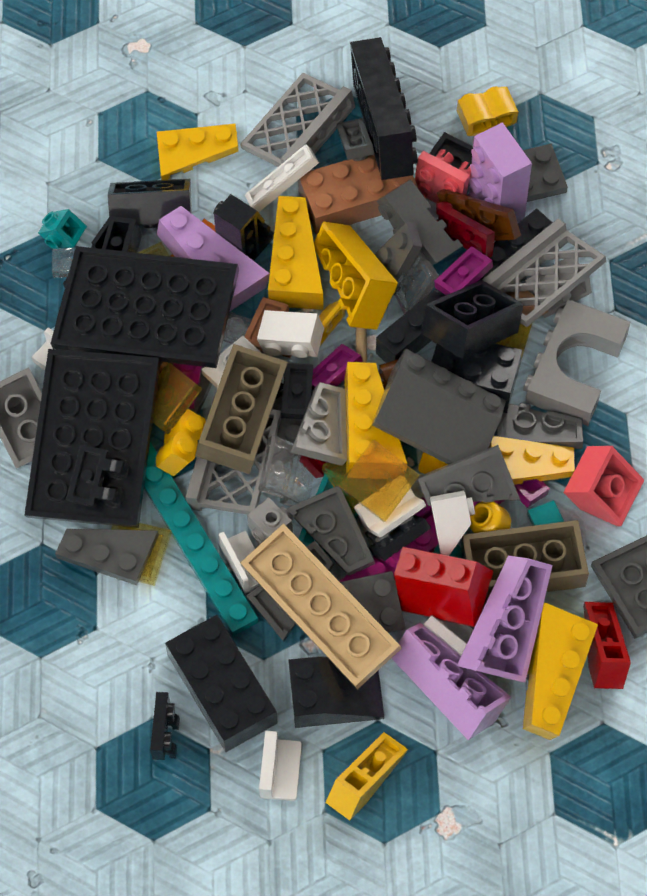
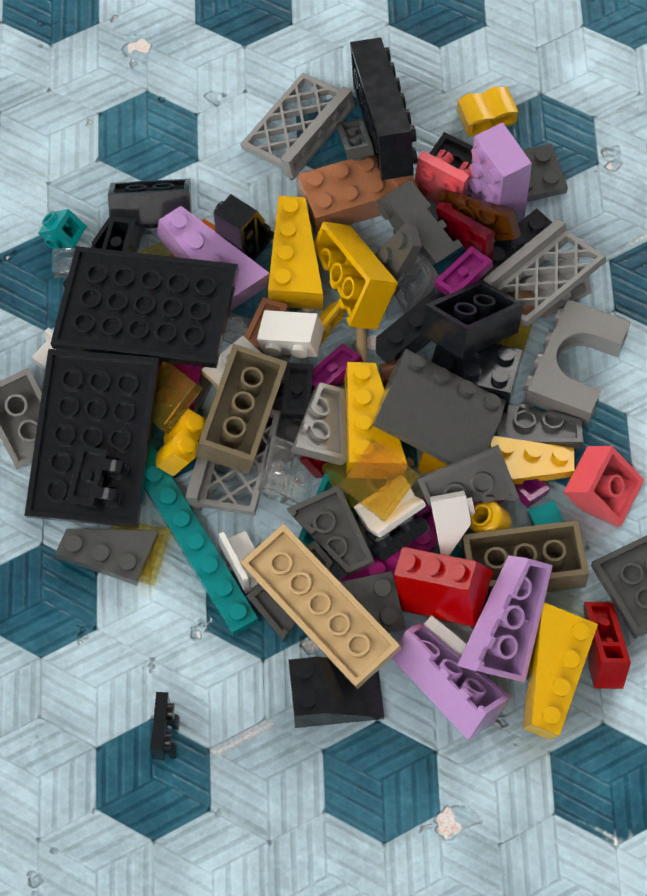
yellow wing [157,124,239,180] -> none
black brick [165,615,278,752] -> none
white tile [245,144,319,212] -> none
light grey brick [247,497,293,544] -> none
white panel [259,731,302,801] -> none
yellow slope [325,732,408,821] -> none

